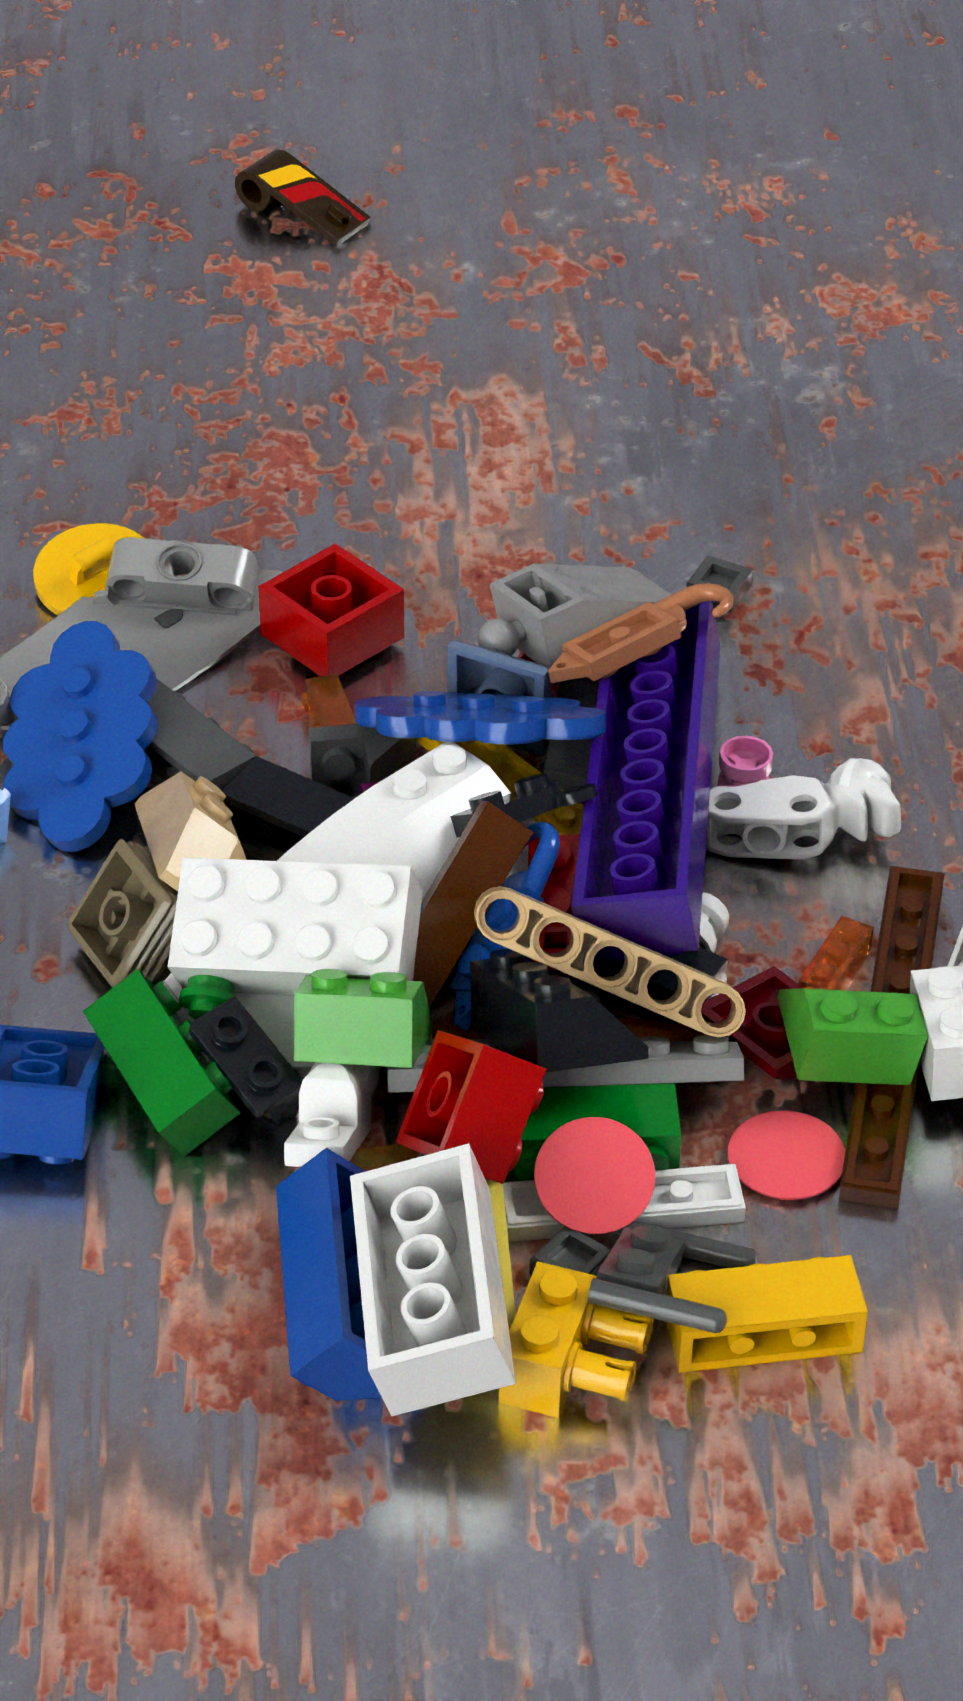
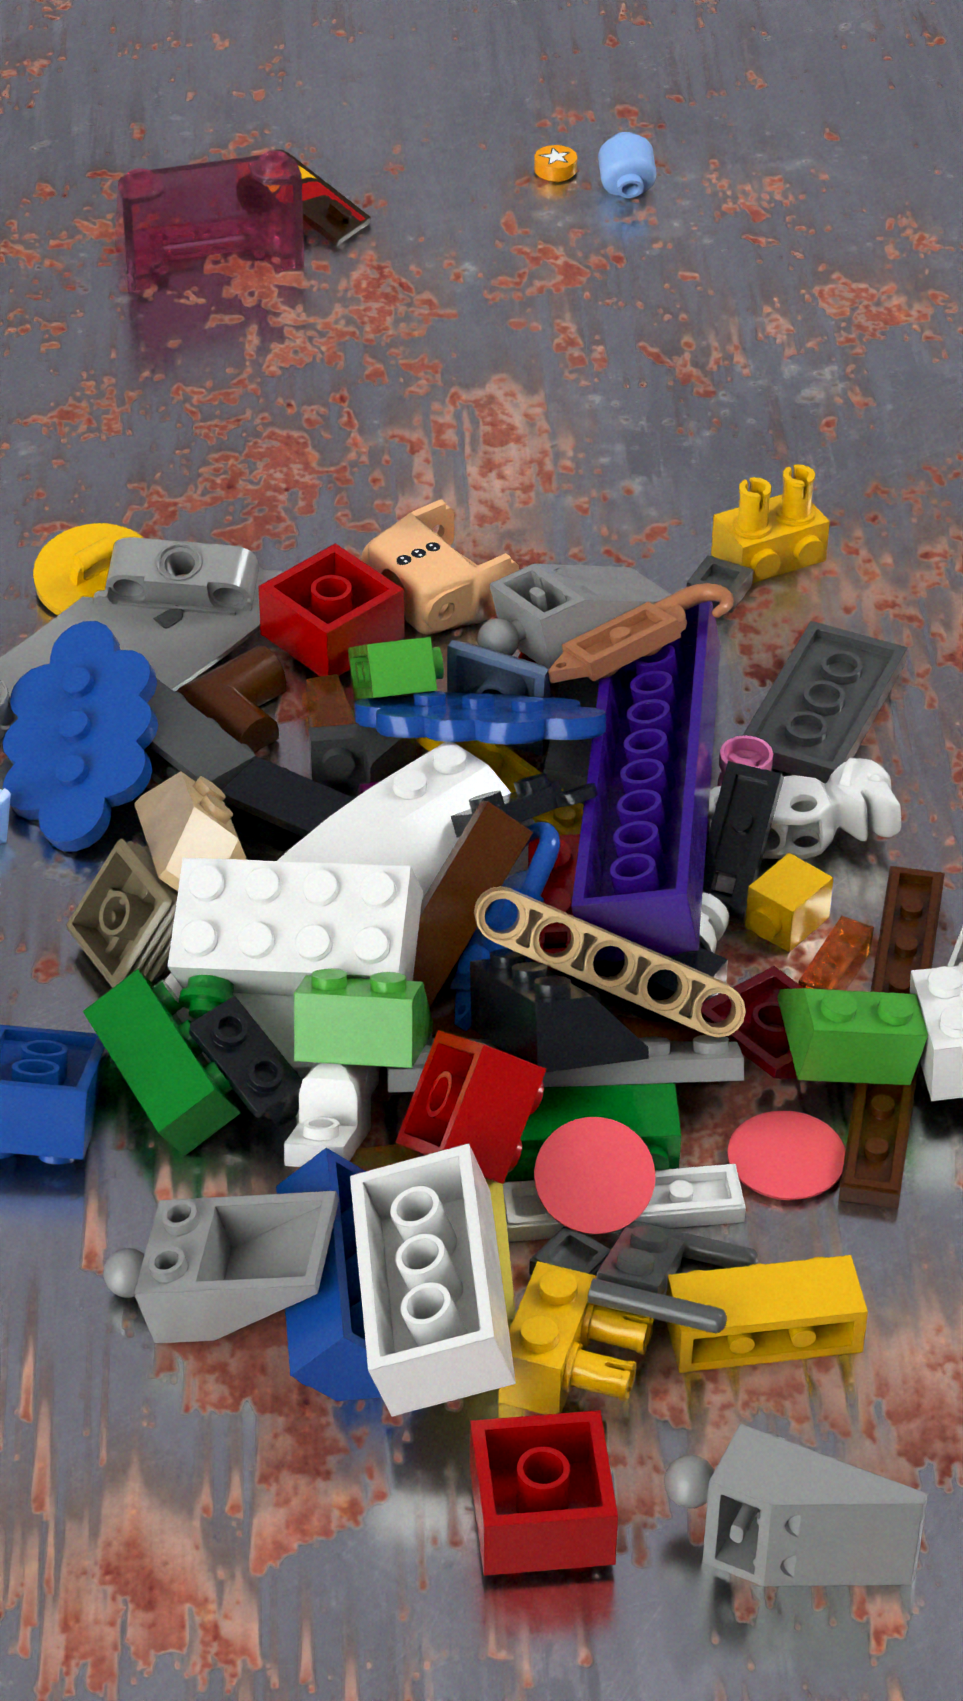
none -> light grey slope [103,1191,339,1343]
none -> clear pink windscreen [115,150,304,292]
none -> reddish brown brick [175,645,287,752]
none -> bright green brick [348,637,444,699]
none -> light nougat piece [361,499,519,635]
none -> red brick [470,1410,618,1576]
none -> light orange tile [534,145,578,182]
none -> light blue head [598,132,657,198]
none -> light grey slope [664,1423,928,1586]
none -> black plate [703,761,784,925]
none -> yellow brick [711,464,830,583]
none -> dark grey plate [742,621,908,783]
none -> yellow brick [745,853,833,952]

